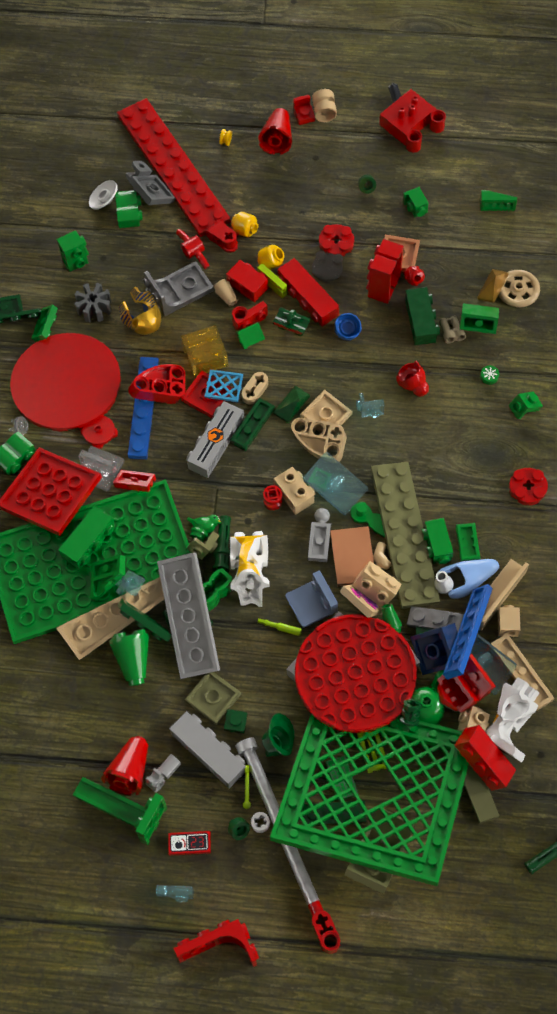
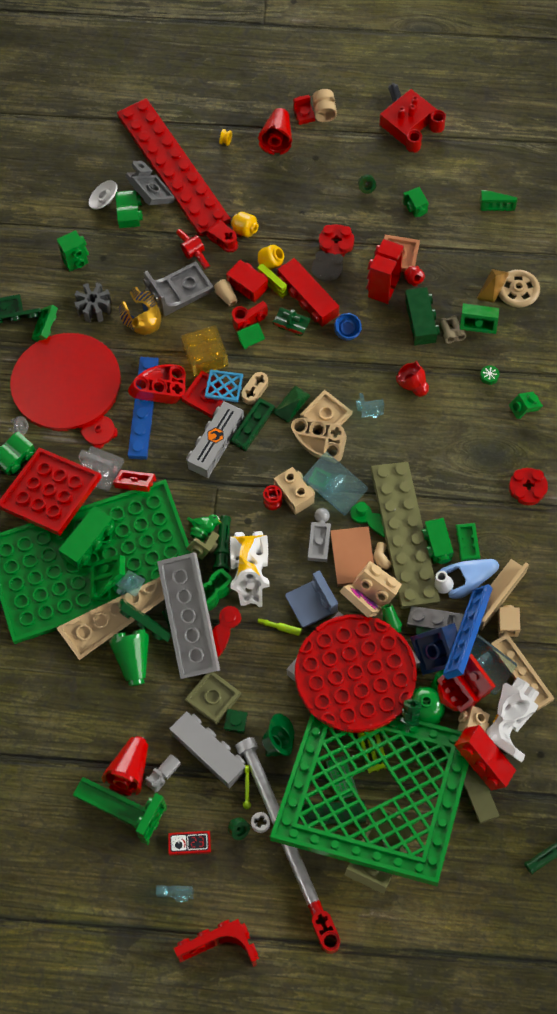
none -> red brick [212,606,241,658]

